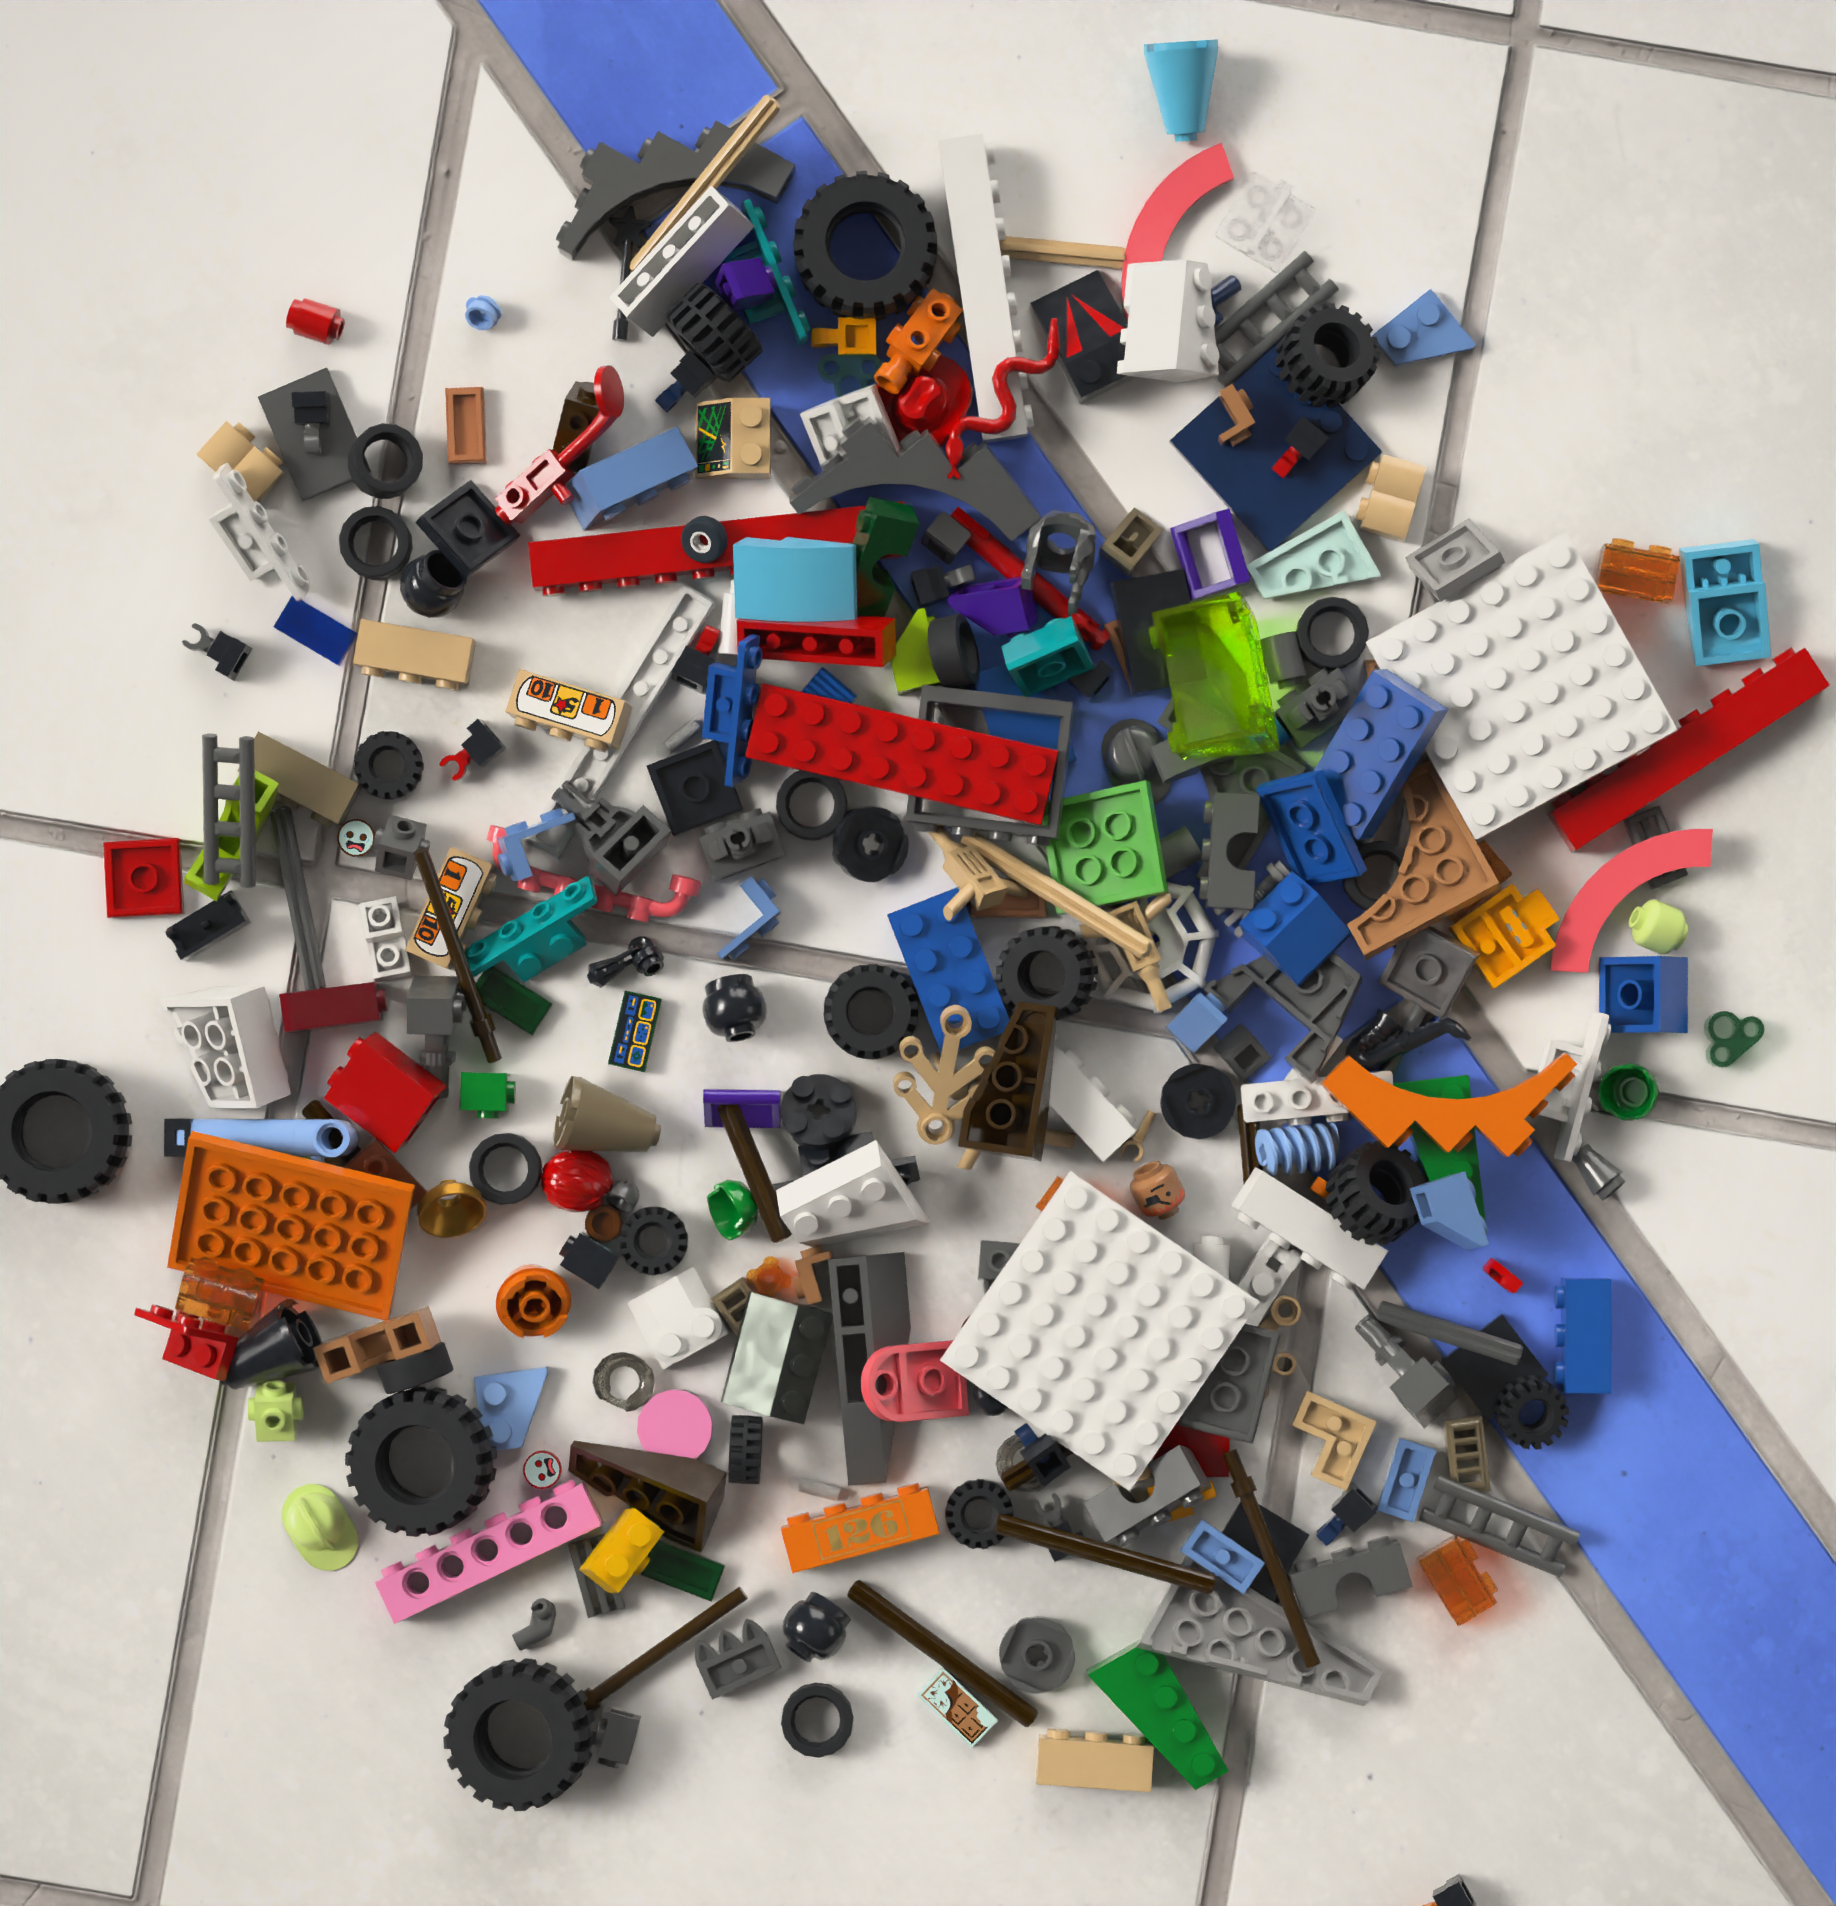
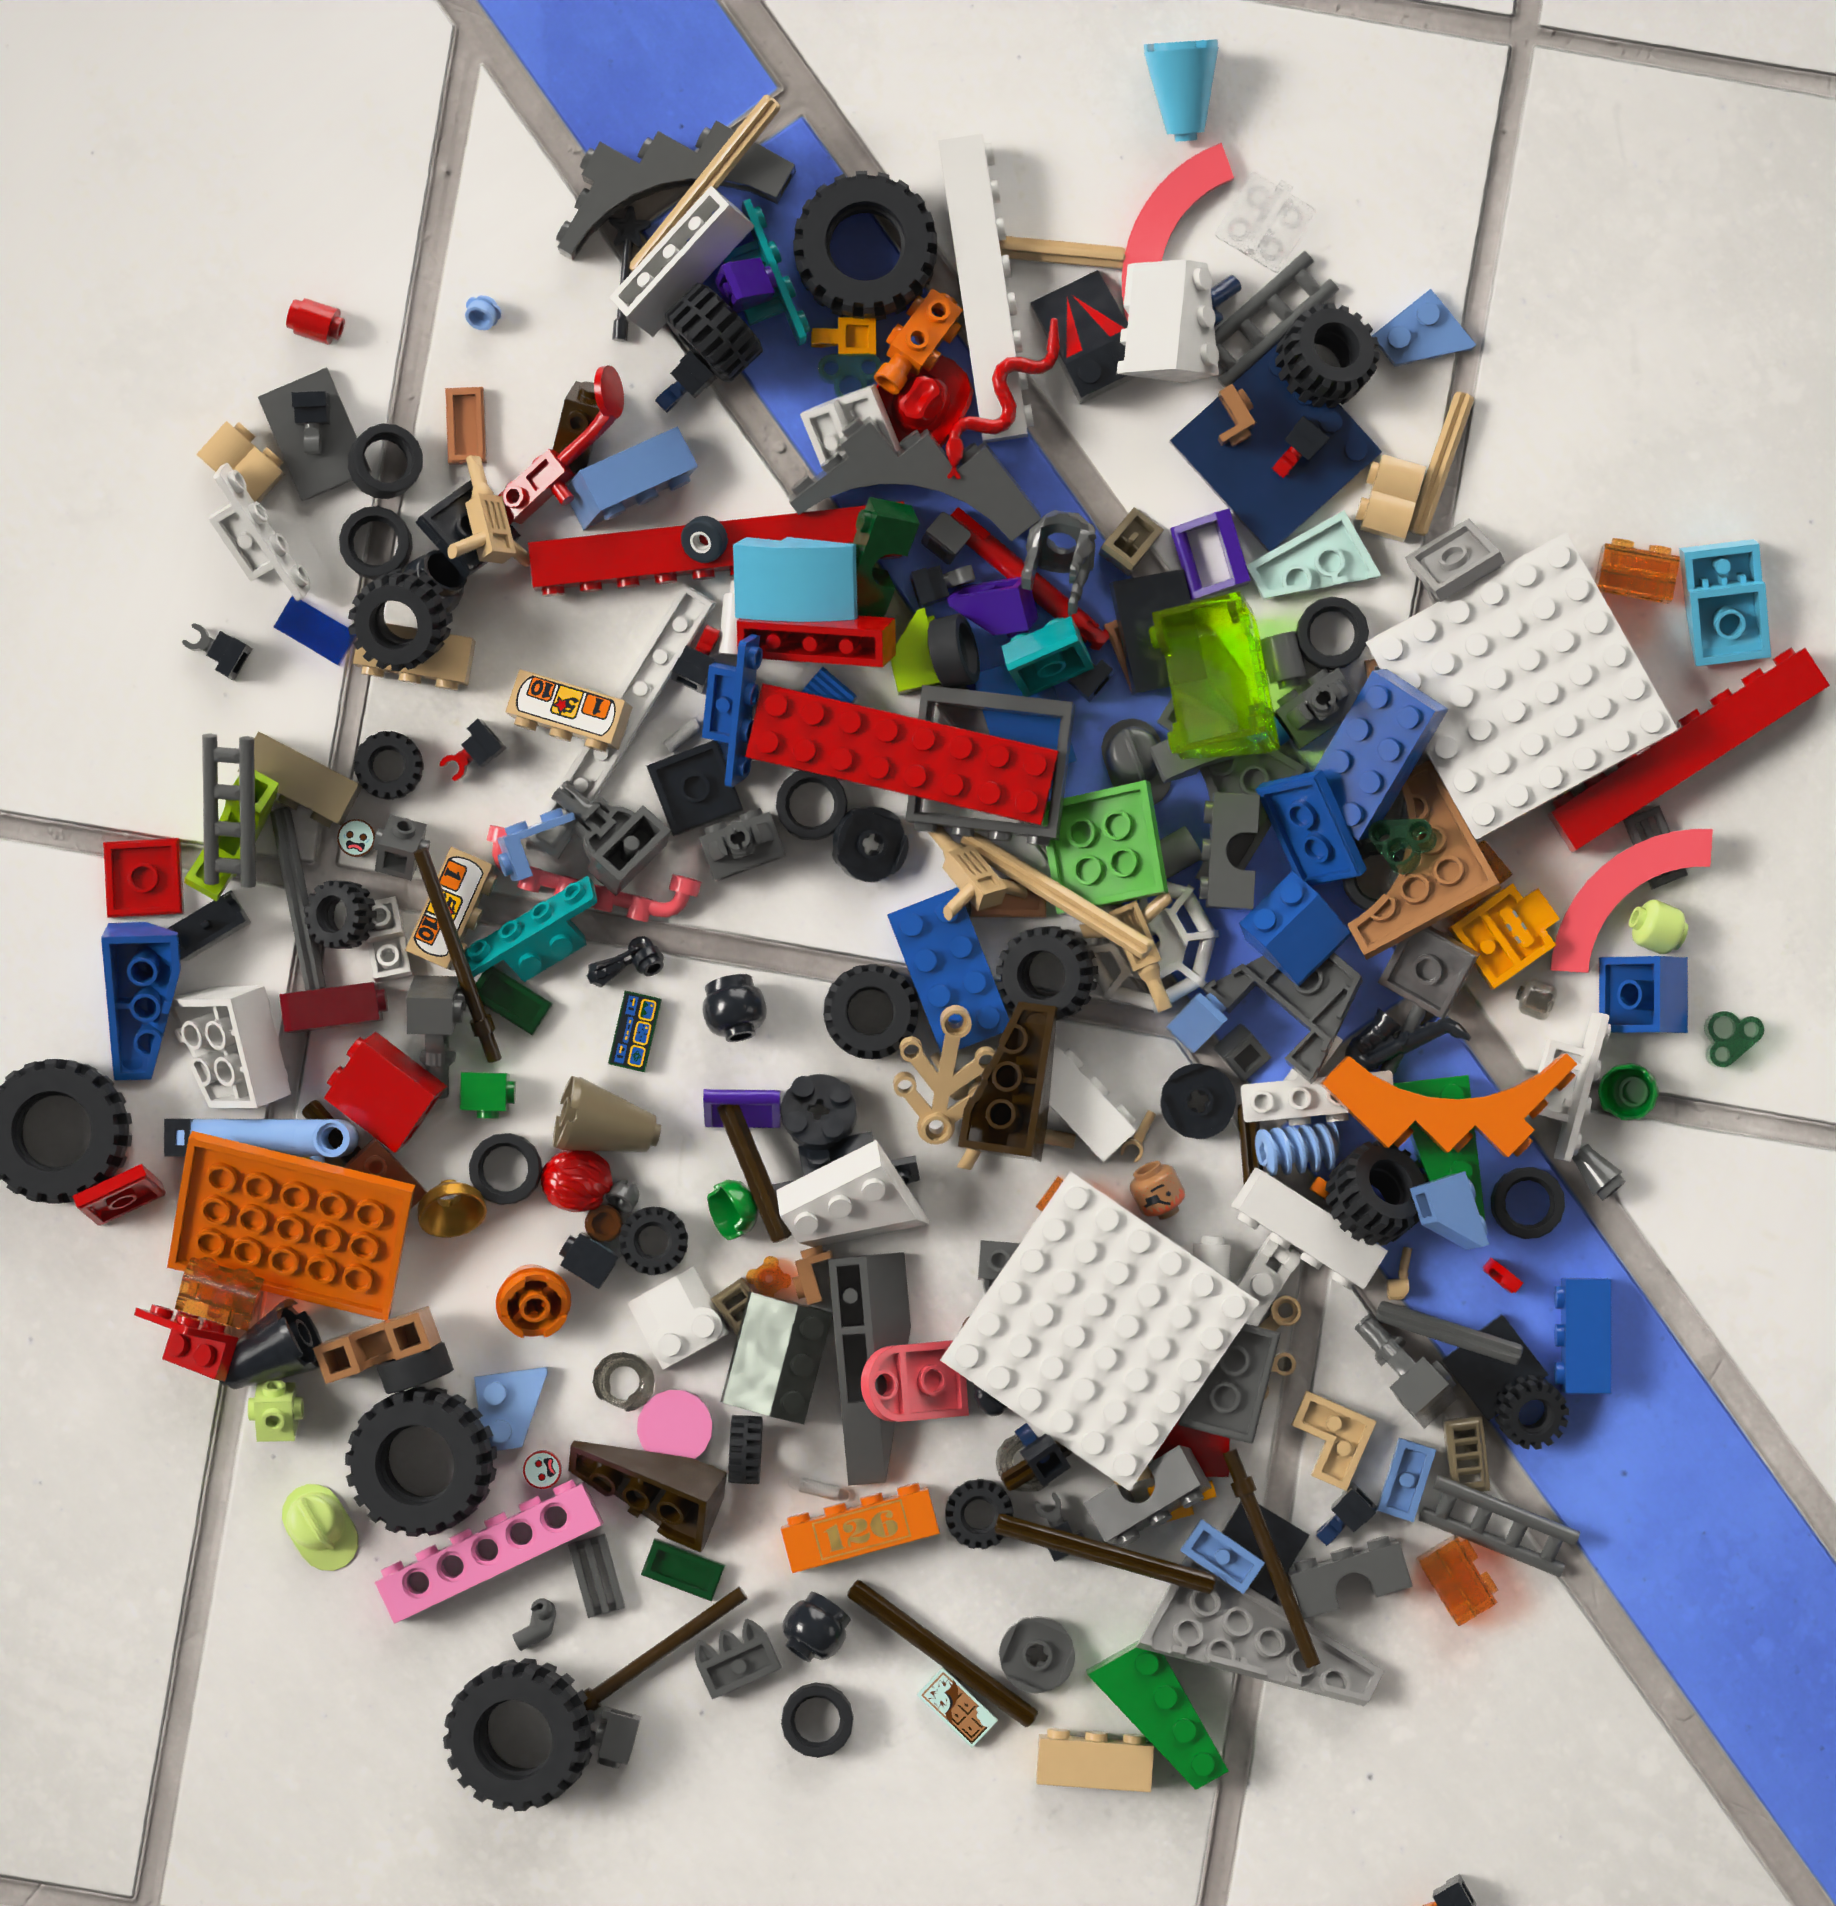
yellow brick [579,1508,664,1593] -> none
tan slope [695,398,771,479] -> none
medium blue bracket [717,876,781,961] -> none
light grey hinge [1213,860,1290,938] -> none
none -> red tile [72,1164,166,1226]
none -> blue wedge [101,922,181,1081]
none -> black tyre [304,880,377,949]
none -> black tyre [348,569,453,671]
none -> tan piece [447,455,530,567]
none -> clear green piece [1368,819,1437,874]
none -> tan hand [1387,1247,1412,1300]
none -> tan axle [1408,392,1474,536]
none -> black tyre [1490,1167,1565,1239]
none -> clear smoke piece [1516,979,1557,1021]

